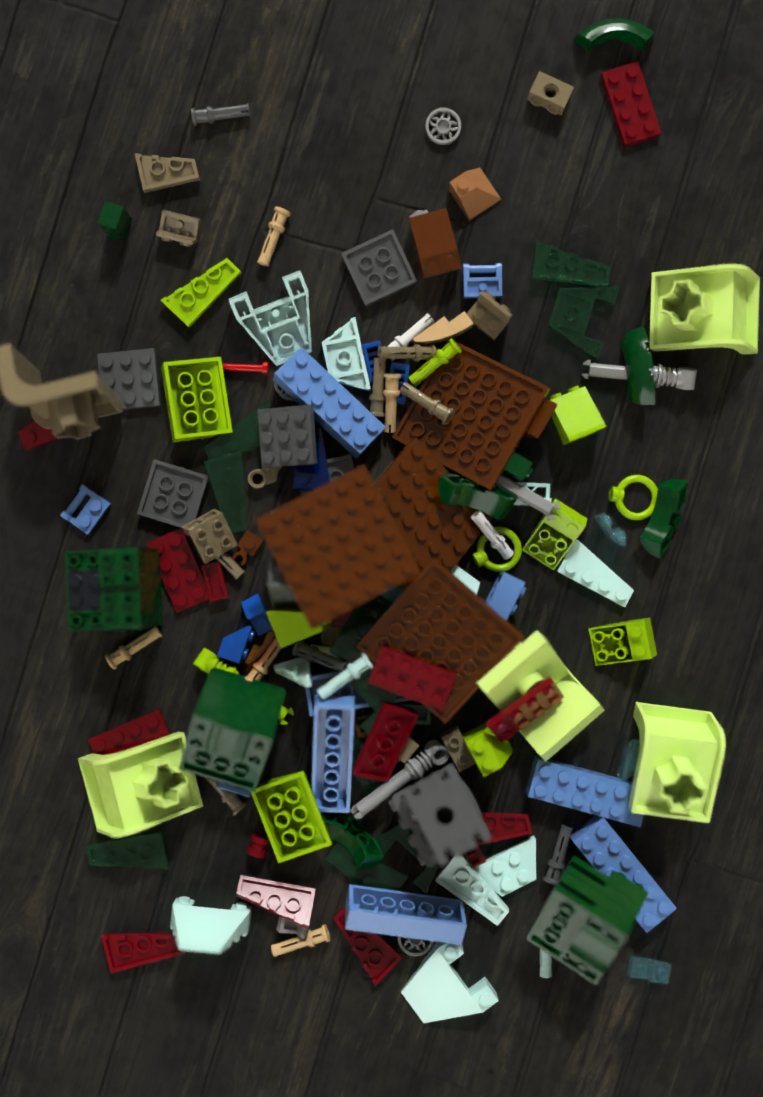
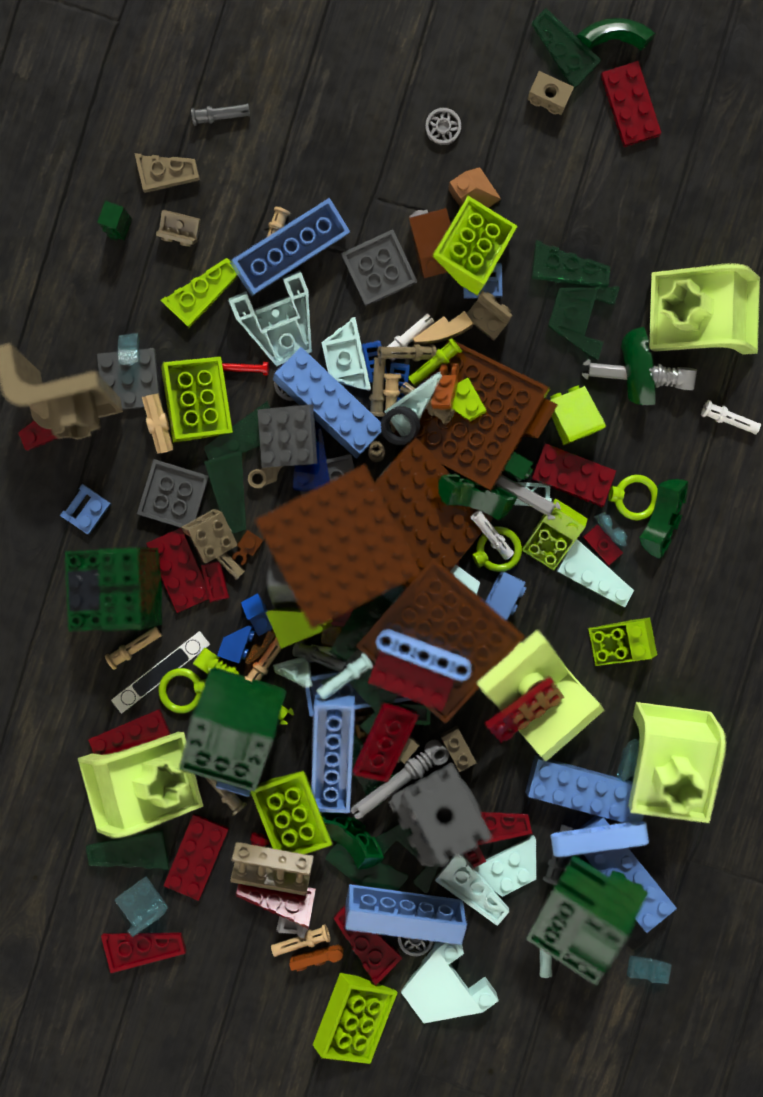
light aqua wedge [170,896,252,953] -> none
lime slope [462,721,514,777] -> none
none -> sticker [111,631,210,714]
none -> clear light blue bracket [115,877,168,937]
none -> clear light blue slope [118,333,140,365]
none -> tan piece [142,393,174,454]
none -> lime piece [159,668,207,714]
none -> dark red plate [164,813,229,901]
none -> medium blue brick [230,198,350,297]
none -> dark tan fence [231,842,313,896]
none -> dark orange hinge [289,944,343,971]
none -> lime slope [313,973,398,1064]
none -> dark tan pin [368,442,385,462]
none -> light blue beam [376,629,471,680]
none -> black tyre [381,406,420,445]
none -> light aqua wing [384,373,442,437]
none -> dark orange hinge [431,363,459,409]
none -> lime slope [433,196,517,295]
none -> lime wing [452,378,487,421]
none -> dark red plate [531,443,616,507]
none -> clear green wing [532,8,601,90]
none -> light blue beam [551,821,649,857]
none -> dark red plate [583,524,623,566]
none -> white pin [701,400,761,435]

